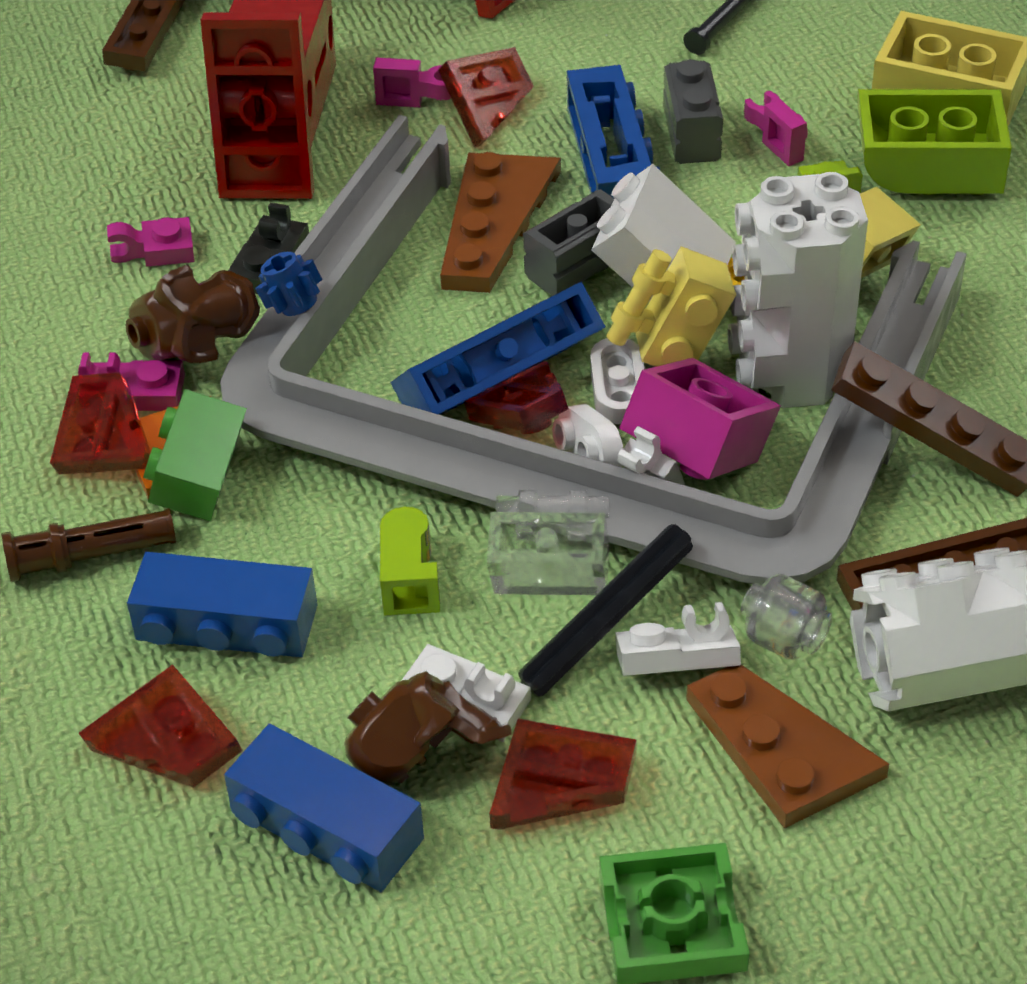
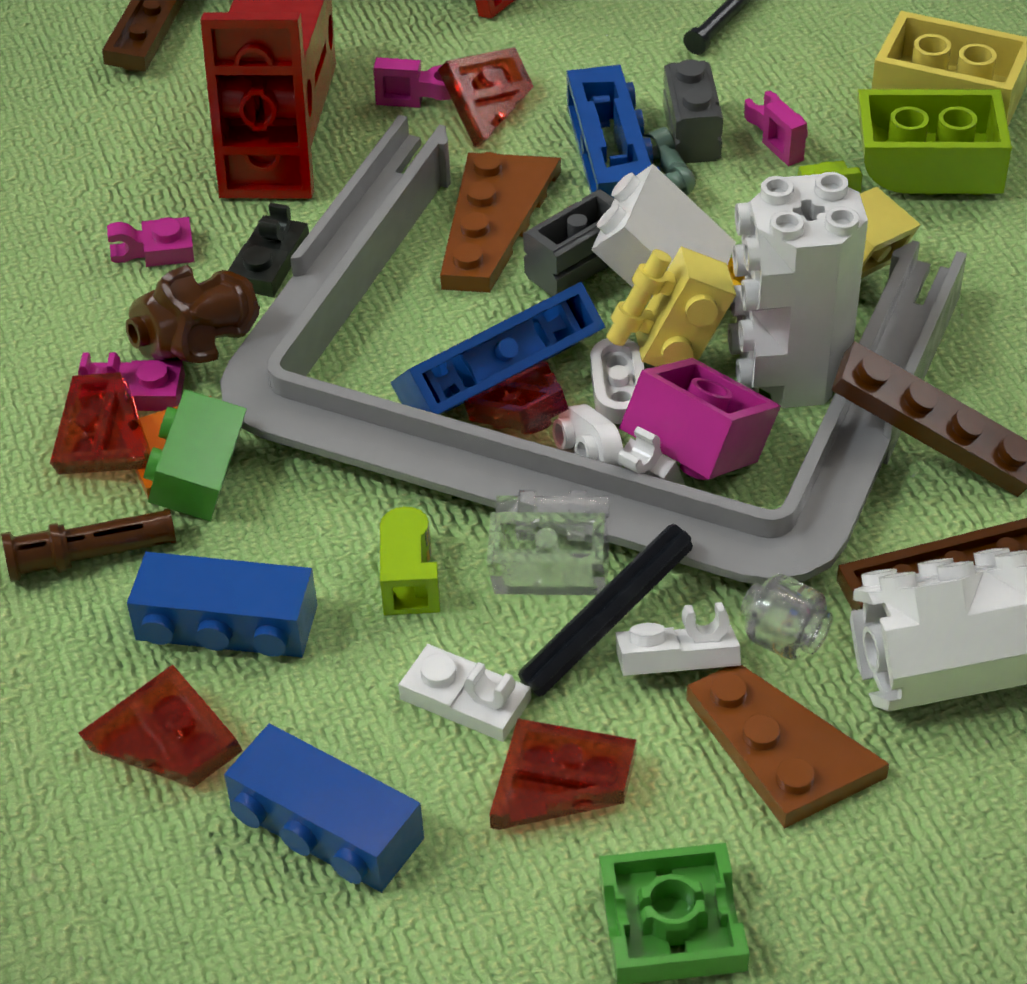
blue gear [255,252,323,316] -> none
reddish brown head [344,671,512,786] -> none
none -> sand green arm [644,127,696,195]

